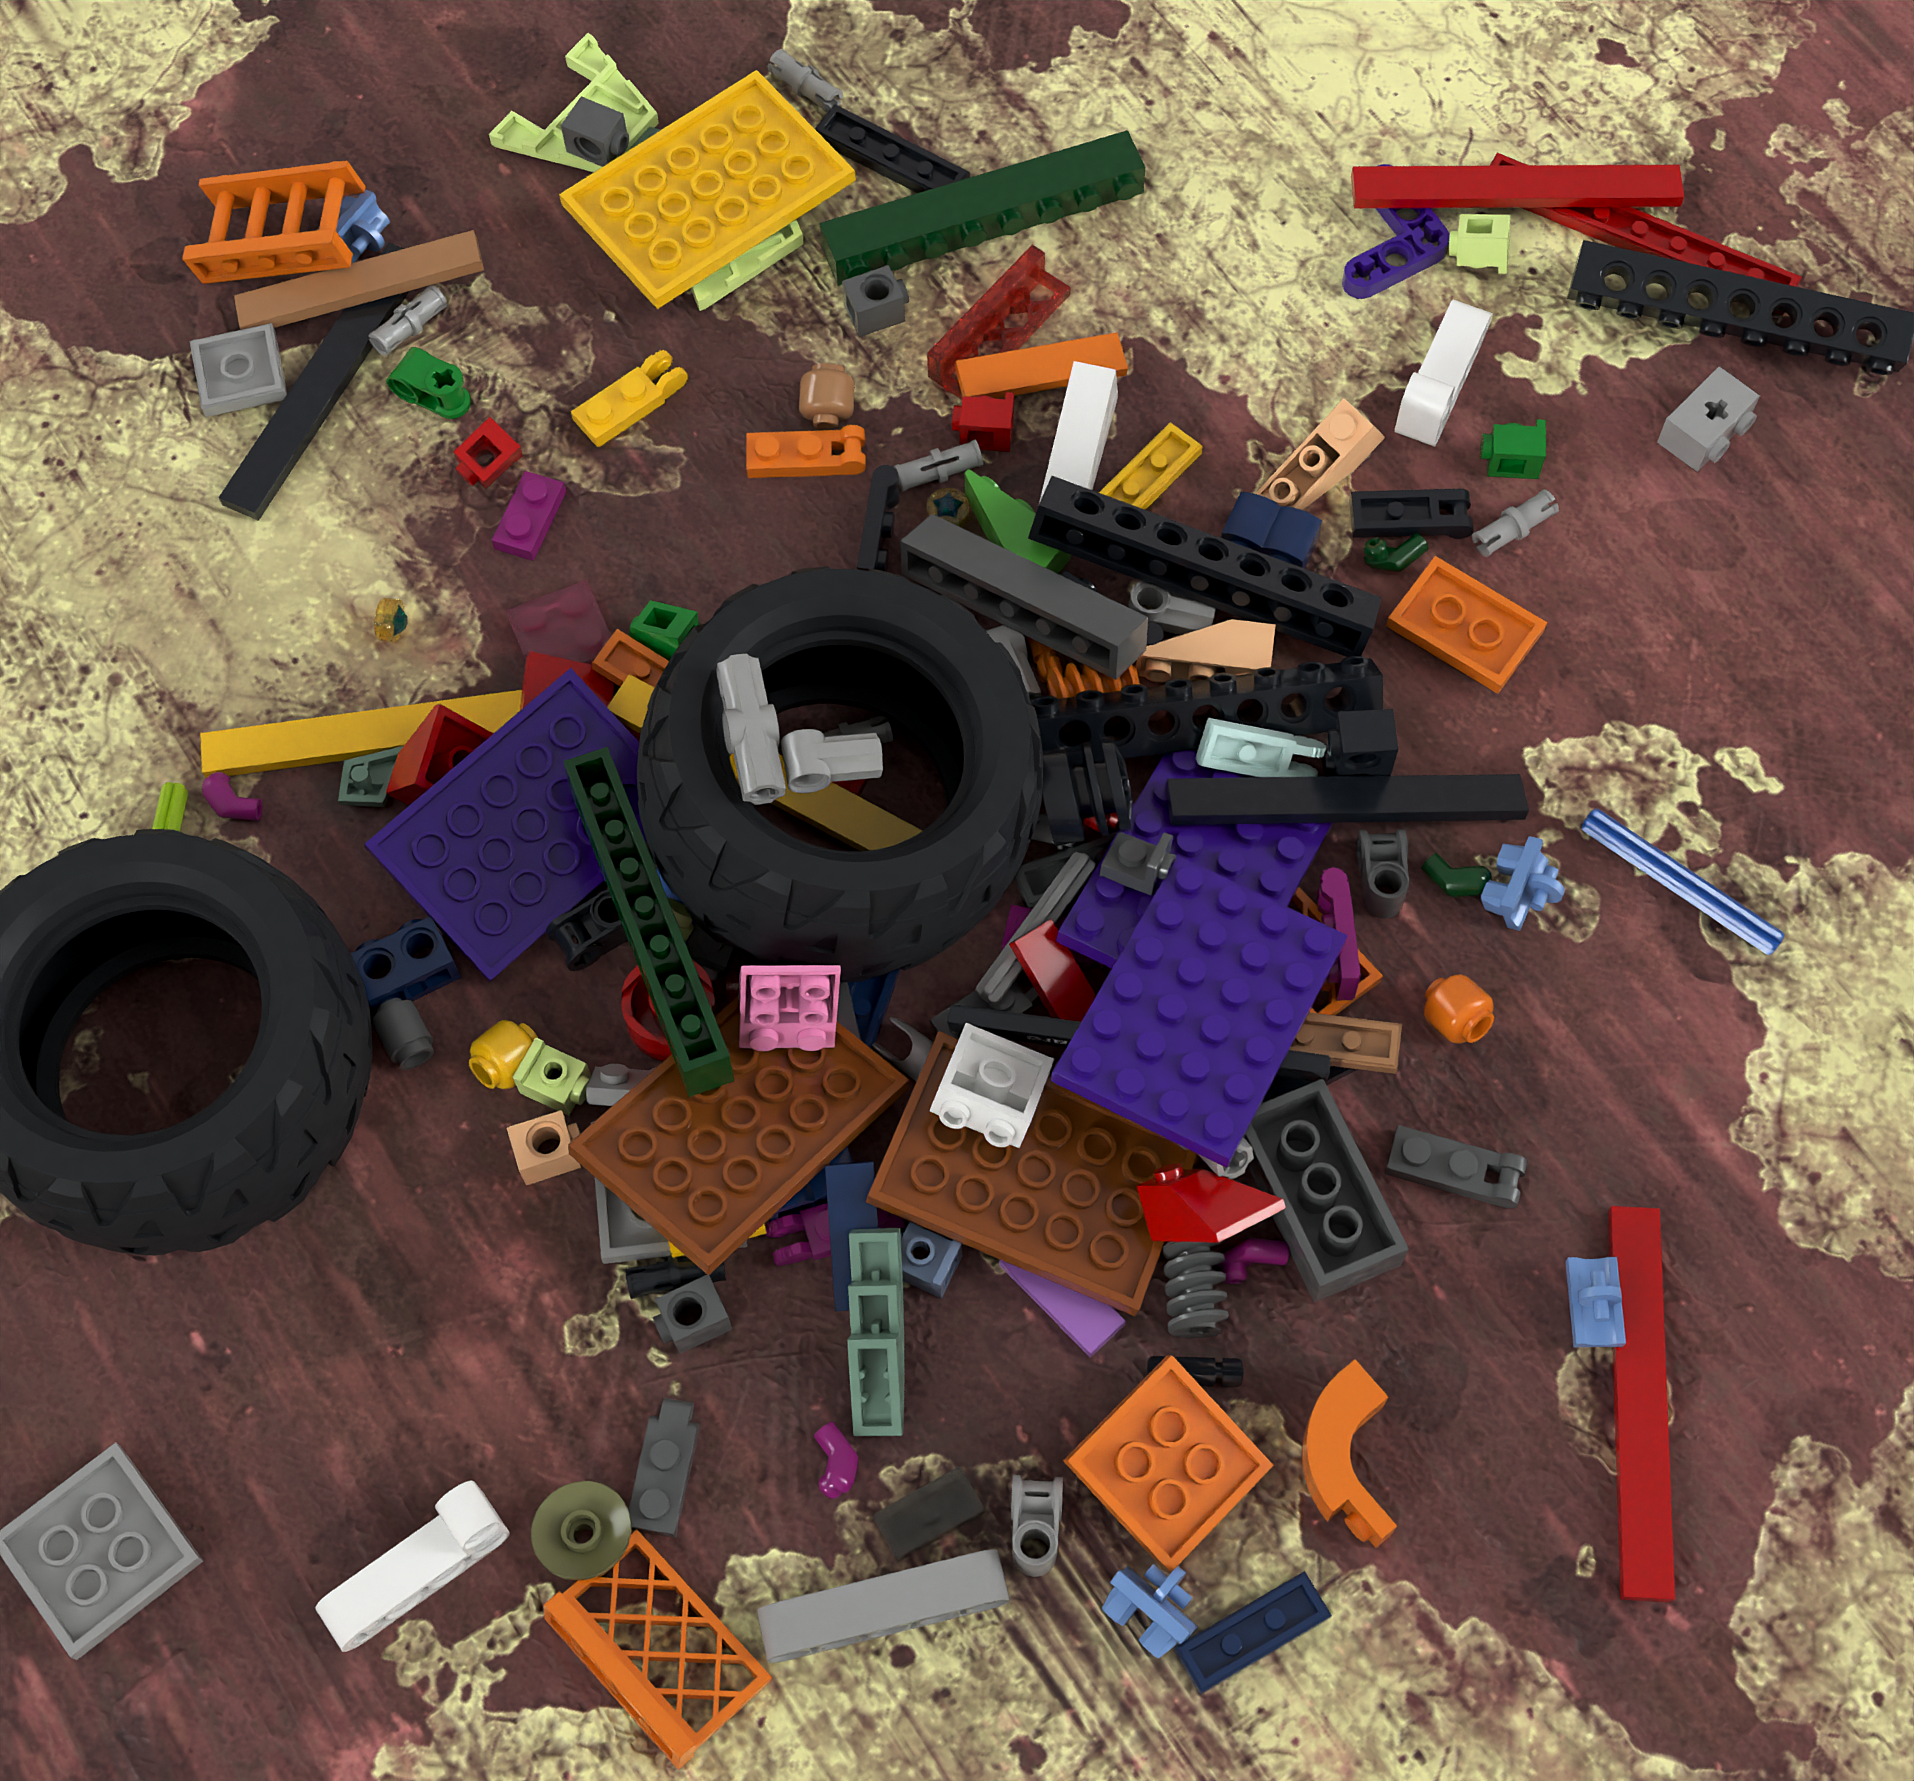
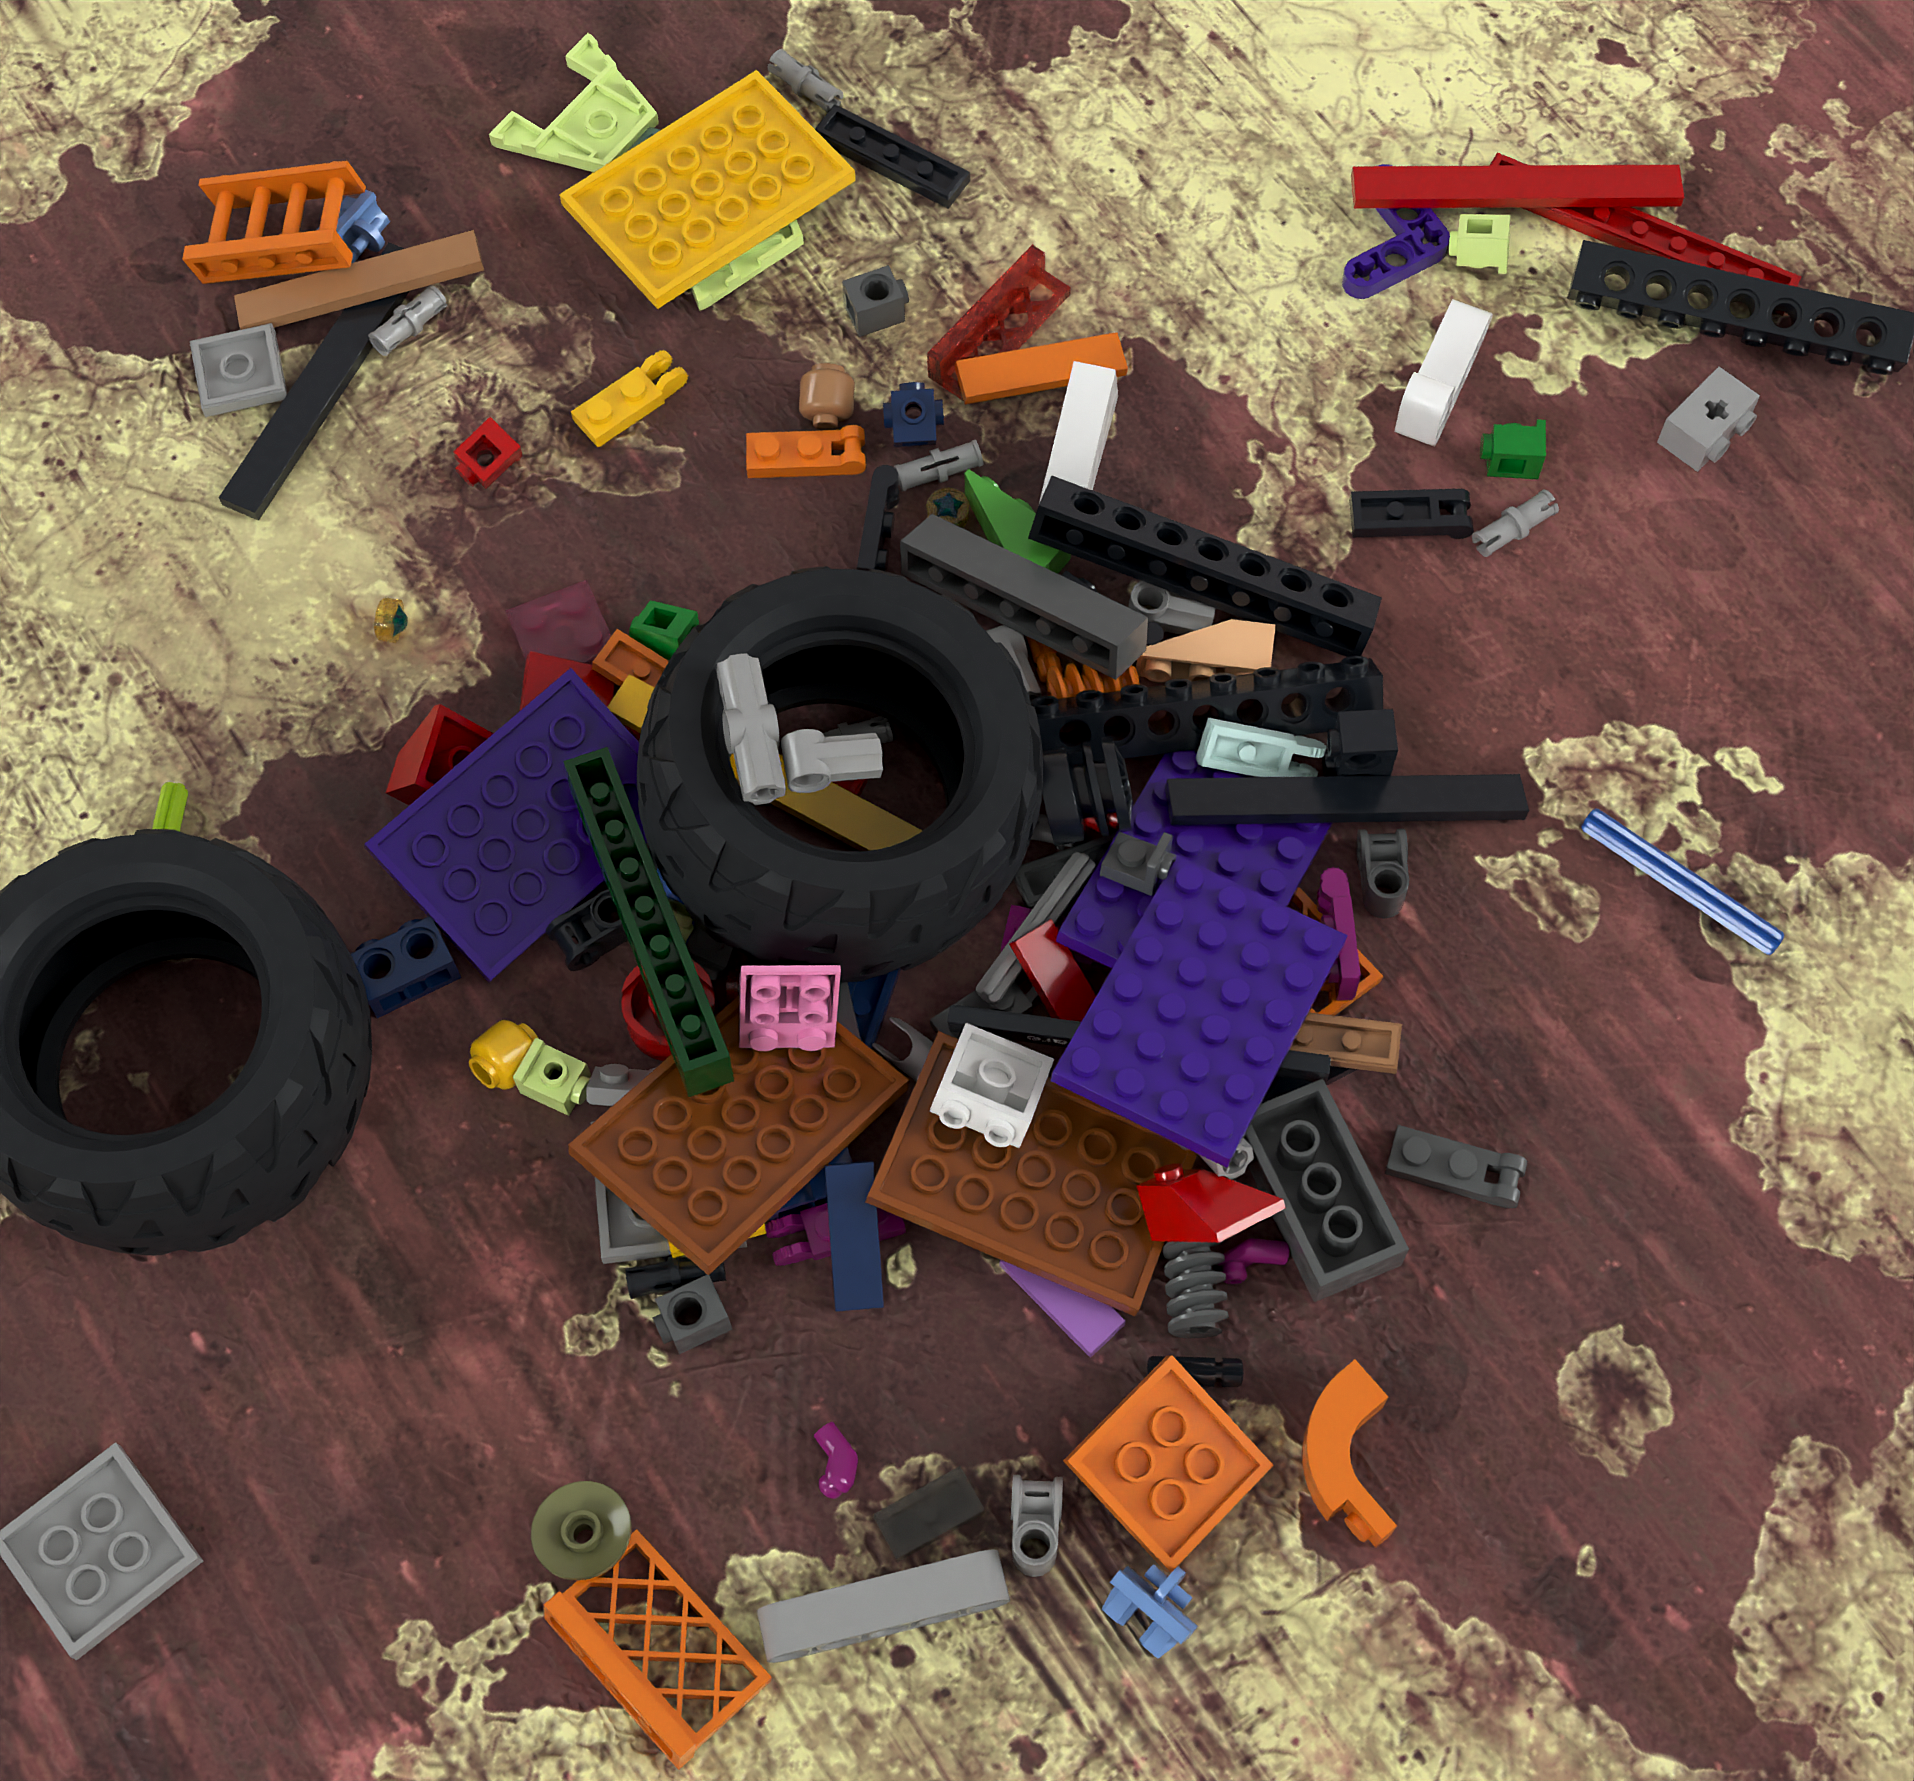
yellow tile [200,690,522,778] -> none
magenta arm [202,772,263,821] -> none
white beam [315,1481,510,1652] -> none
sand green piece [338,746,404,807] -> none
dark grey brick [371,998,434,1070] -> none
green piece [386,347,471,419] -> none
magenta plate [491,471,567,561] -> none
light nougat brick [507,1110,581,1185] -> none
dark grey brick [561,96,629,167] -> none
dark grey hinge [629,1398,699,1538] -> none
dark green brick [820,130,1146,286] -> none
sand green slope [847,1228,905,1436] -> none
sand blue brick [900,1222,962,1299] -> none
red brick [952,392,1014,452] -> none
yellow tile [1099,422,1203,510] -> none
dark blue tile [1174,1571,1332,1695] -> none
dark blue brick [1221,492,1322,569] -> none
light nougat slope [1255,398,1385,510] -> none
dark green arm [1363,533,1429,572] -> none
orange plate [1386,556,1548,694] -> none
dark green arm [1421,853,1492,897] -> none
orange head [1424,974,1494,1044] -> none
medium blue hips [1481,836,1565,931] -> none
medium blue hips [1565,1257,1626,1347] -> none
red tile [1608,1206,1675,1603] -> none
none -> dark blue brick [883,382,944,447]

